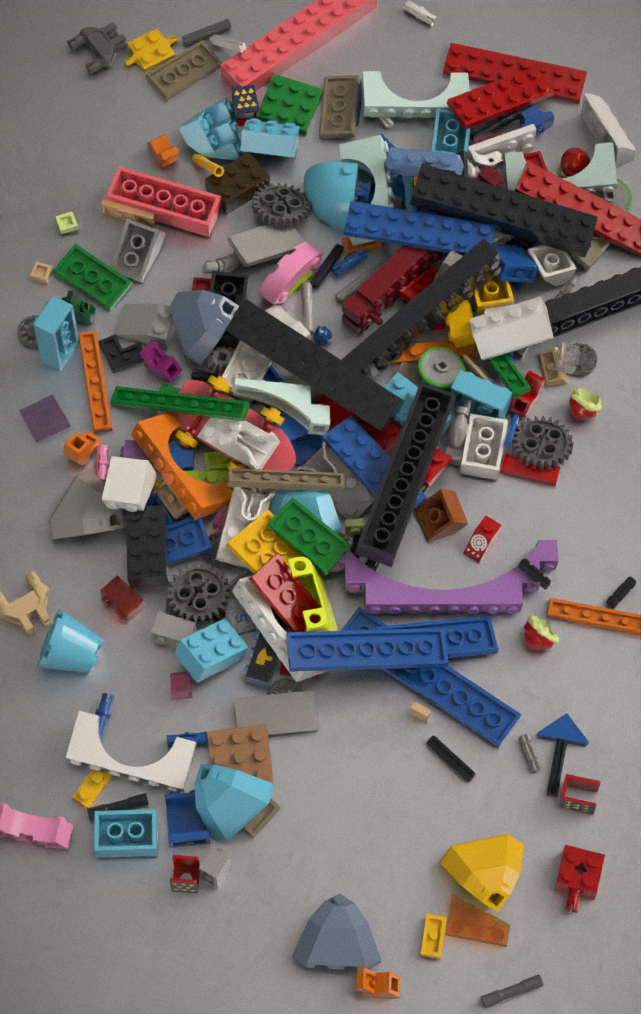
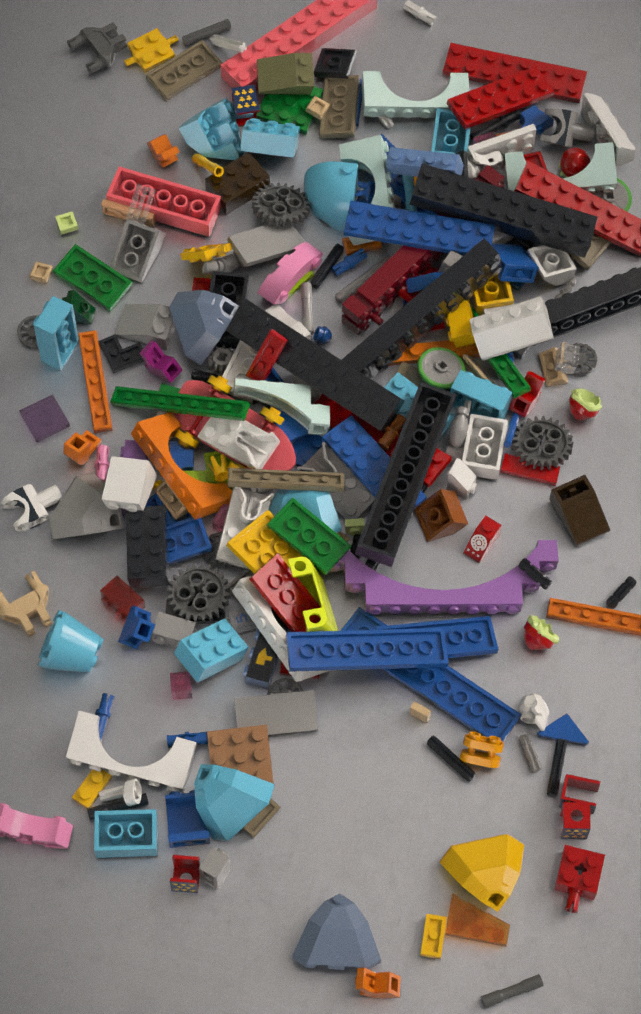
none -> white connector [1,484,62,532]
none -> white piece [99,779,142,806]
none -> blue brick [118,605,156,649]
none -> clear tile [126,184,156,224]
none -> yellow plate [180,243,232,263]
none -> yellow piece [207,454,228,482]
none -> red tile [245,329,288,381]
none -> olive slope [257,53,314,95]
none -> tan tile [305,96,330,120]
none -> black tile [313,48,356,79]
none -> dark orange axle [378,414,406,450]
none -> blue slope [406,272,444,293]
none -> white slope [447,458,478,499]
none -> light orange brick [460,732,504,768]
none -> white head [519,693,549,731]
none -> light grey connector [540,109,595,148]
none -> dark brown slope [549,475,610,546]
none -> red piece [560,802,591,840]

